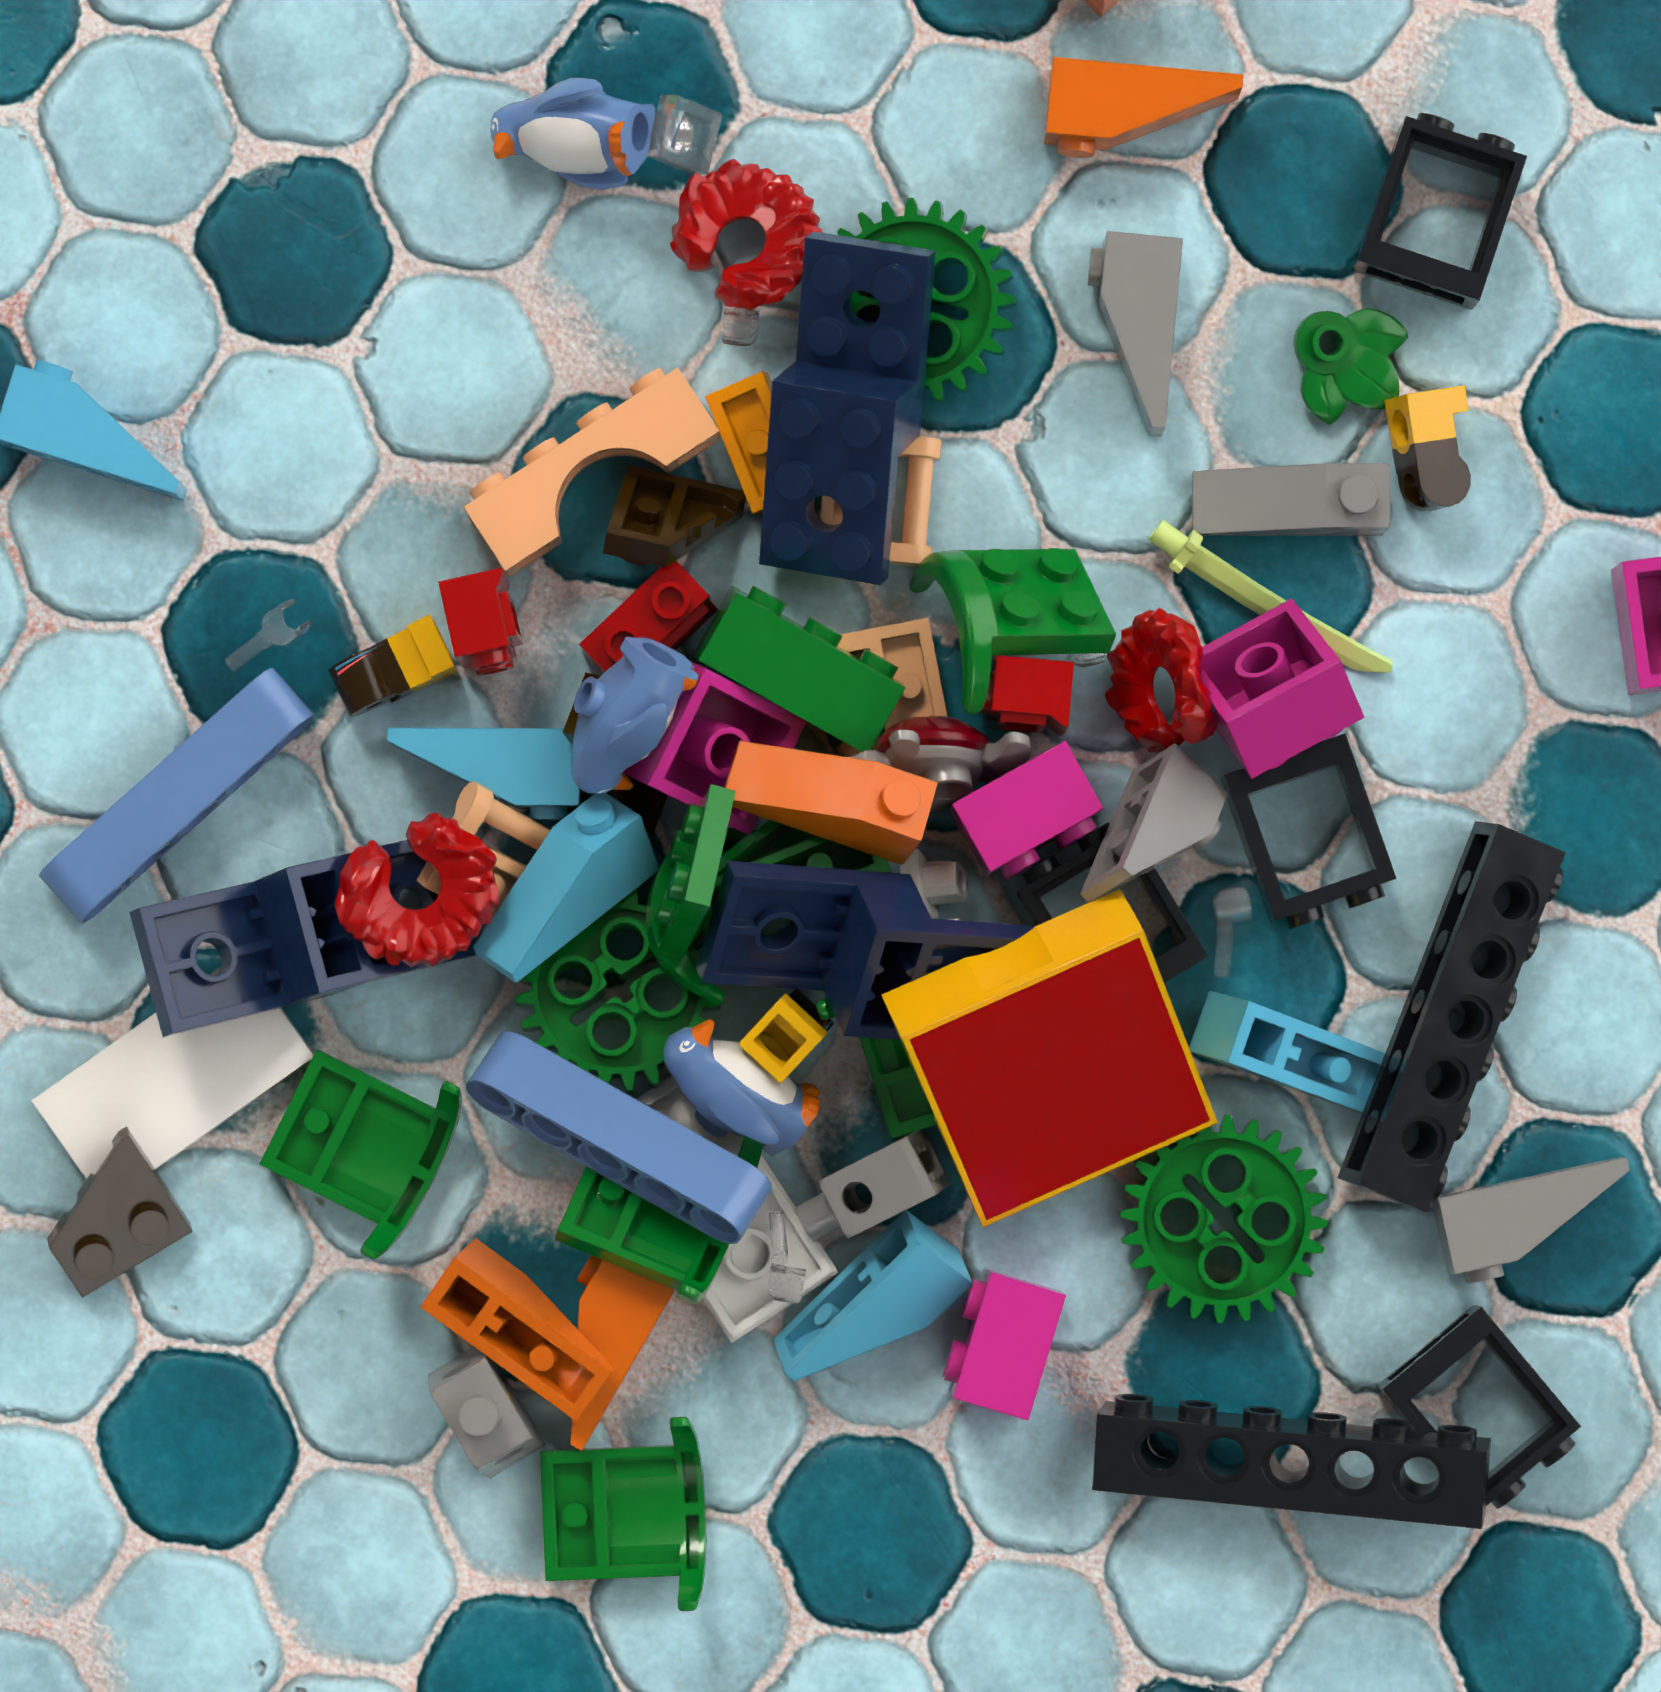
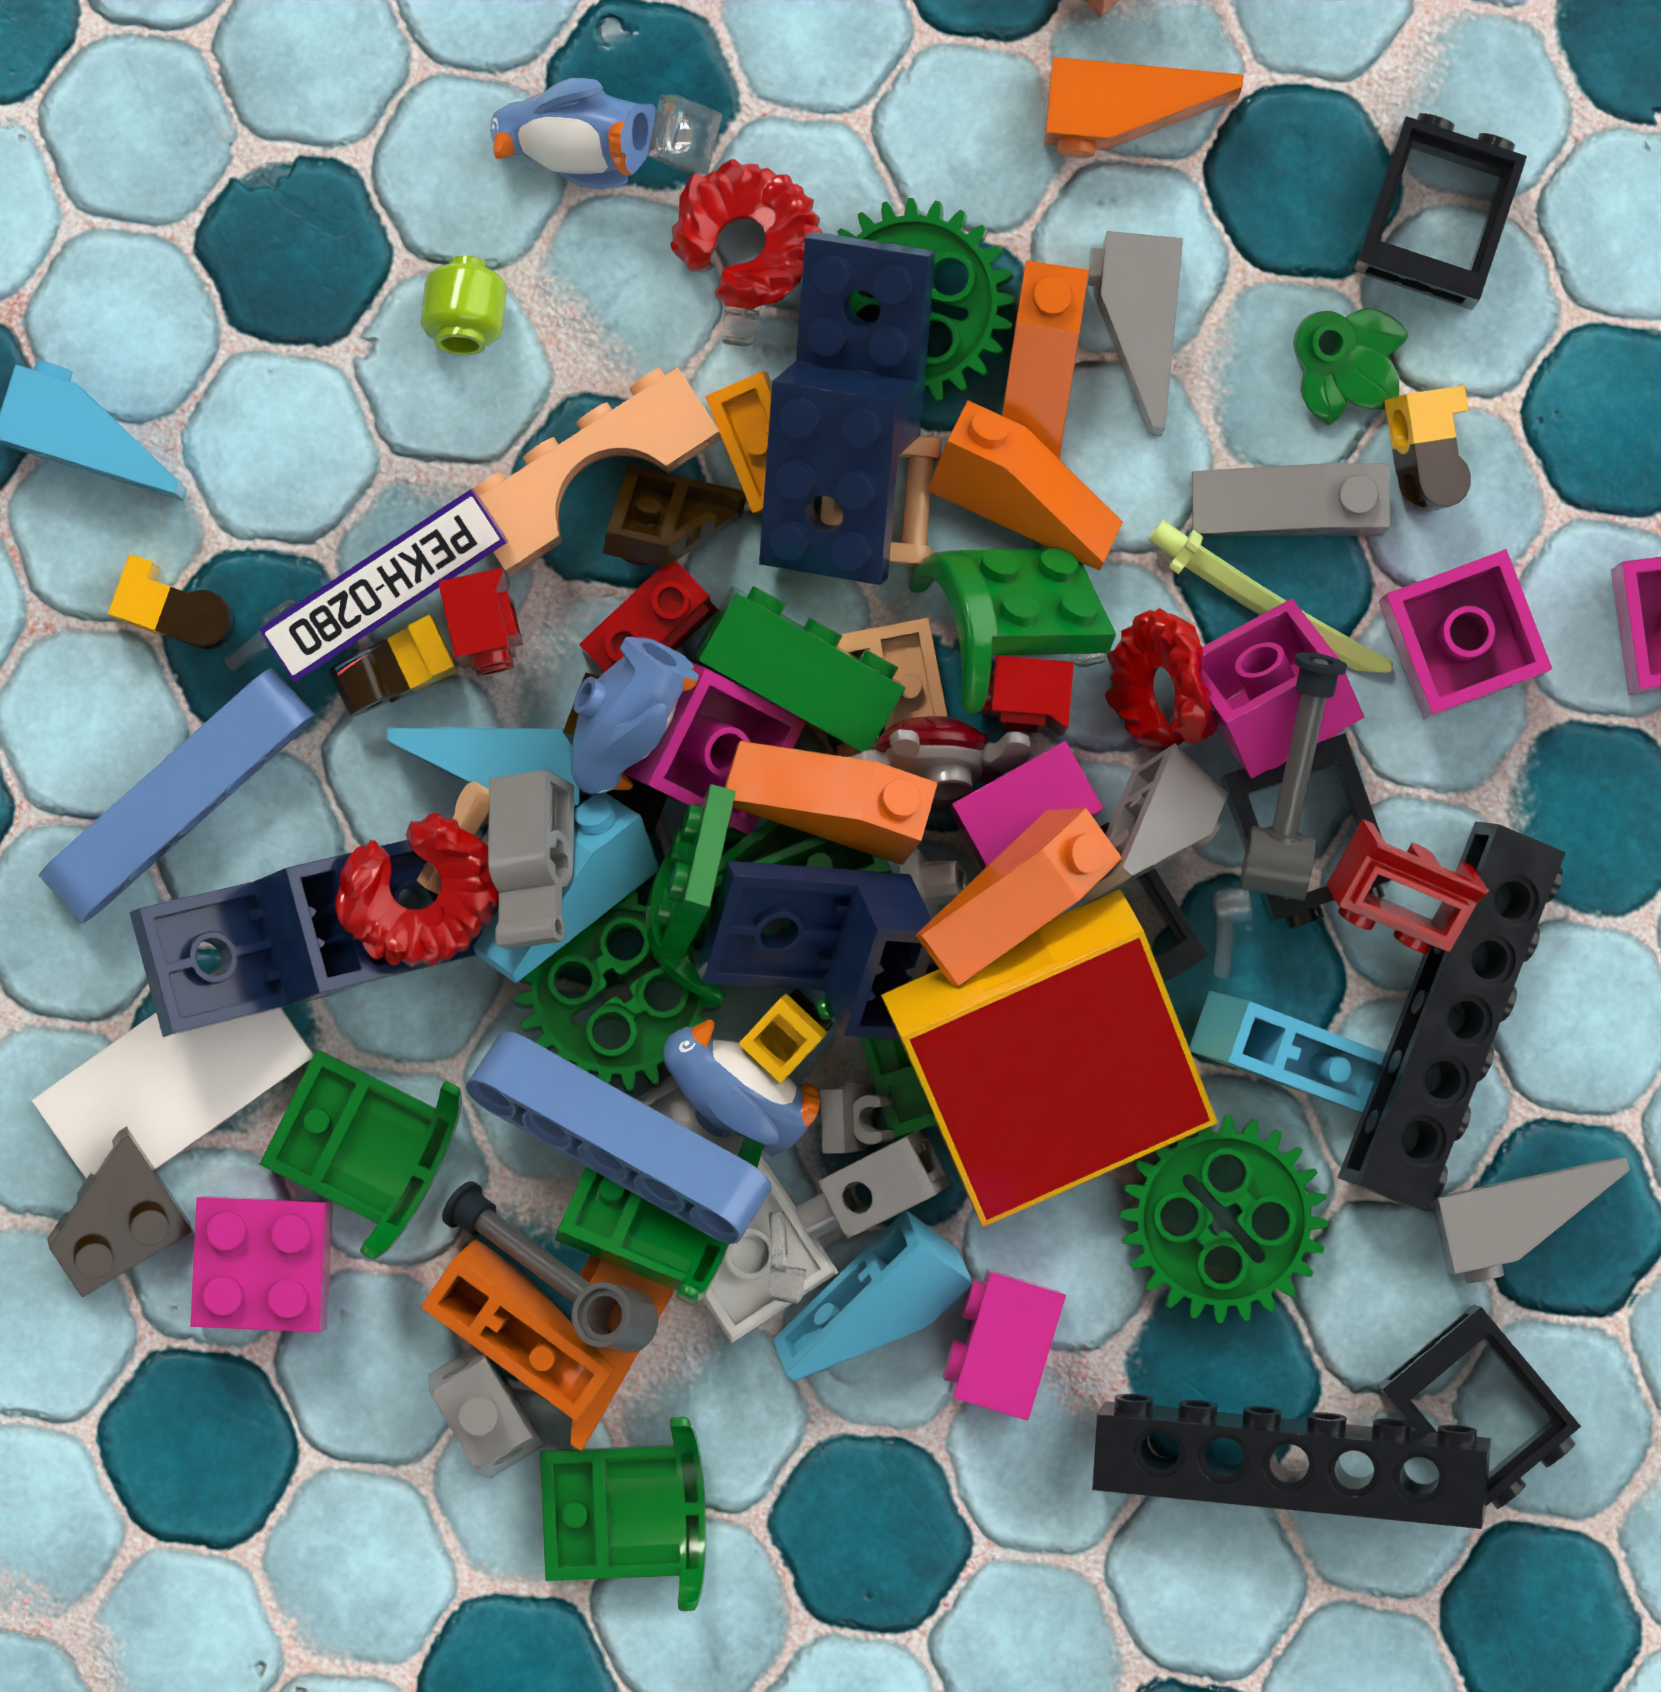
none -> leg [108,554,236,650]
none -> dark pink brick [190,1196,333,1332]
none -> tile [258,488,509,683]
none -> lime head [421,256,507,355]
none -> dark grey piece [442,1181,658,1353]
none -> light grey piece [488,770,574,950]
none -> light grey tile [820,1085,894,1153]
none -> orange slope [915,808,1123,986]
none -> orange slope [926,400,1123,571]
none -> orange slope [1002,260,1089,459]
none -> dark grey piece [1240,652,1347,901]
none -> red window [1326,819,1489,953]
none -> dark pink brick [1378,549,1553,720]

